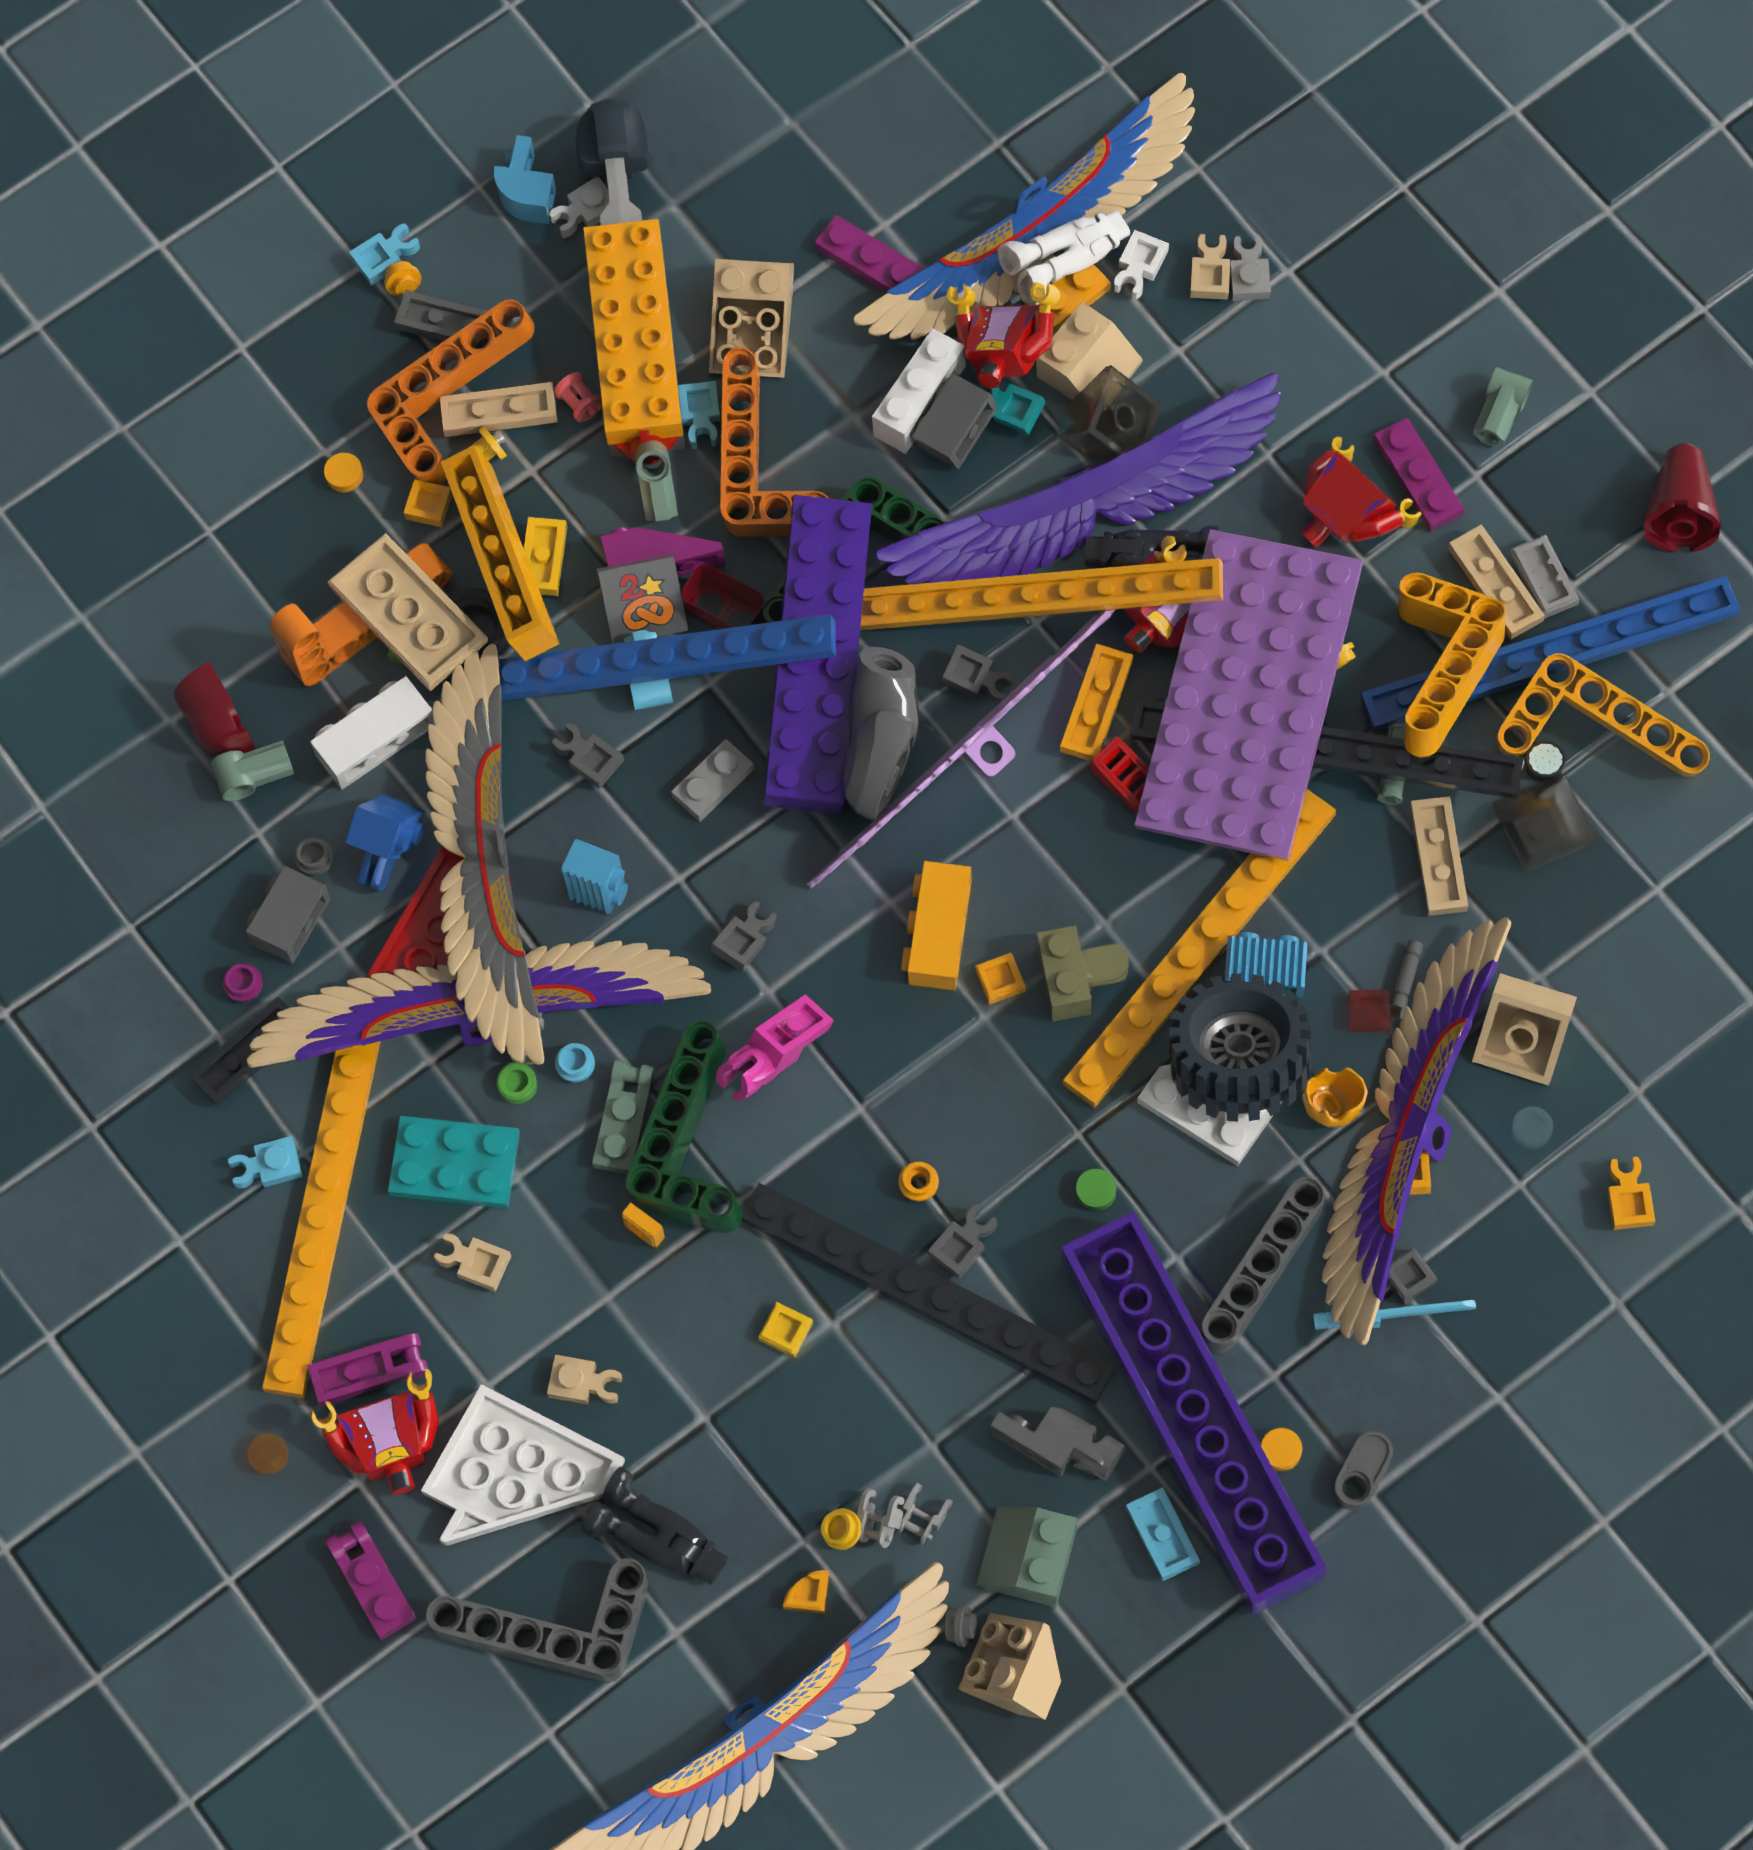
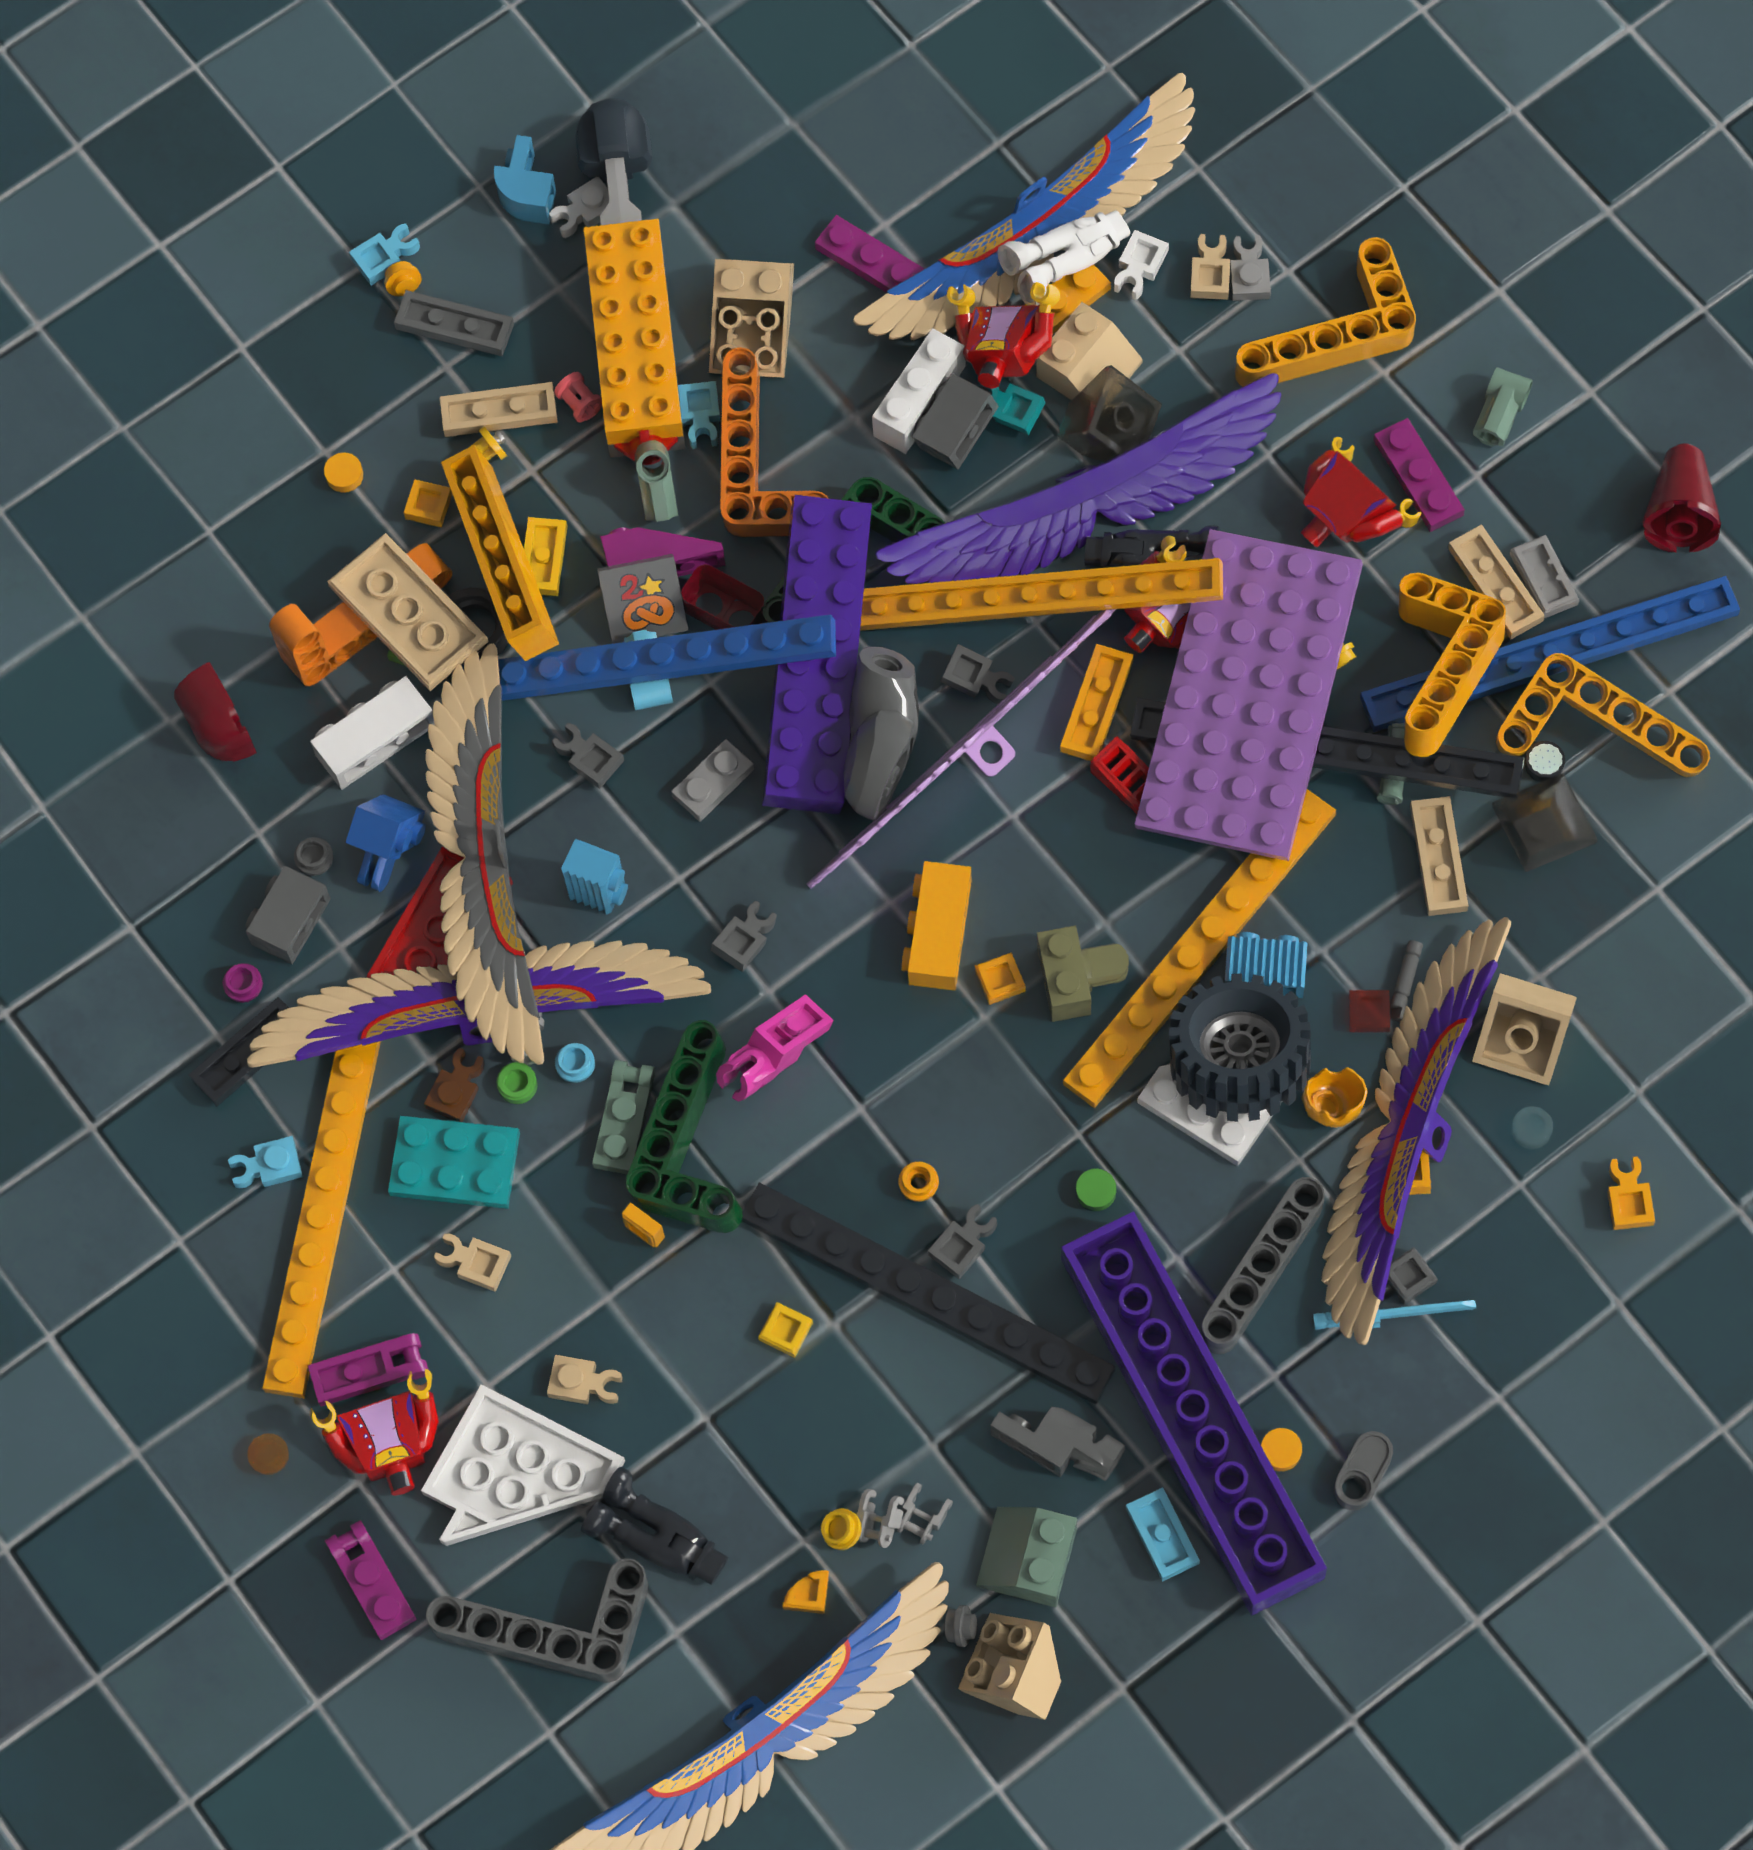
sand green piece [211,740,294,802] -> none
orange beam [367,299,534,485] -> none
none -> reddish brown plate [424,1048,485,1122]
none -> light orange beam [1235,237,1416,387]

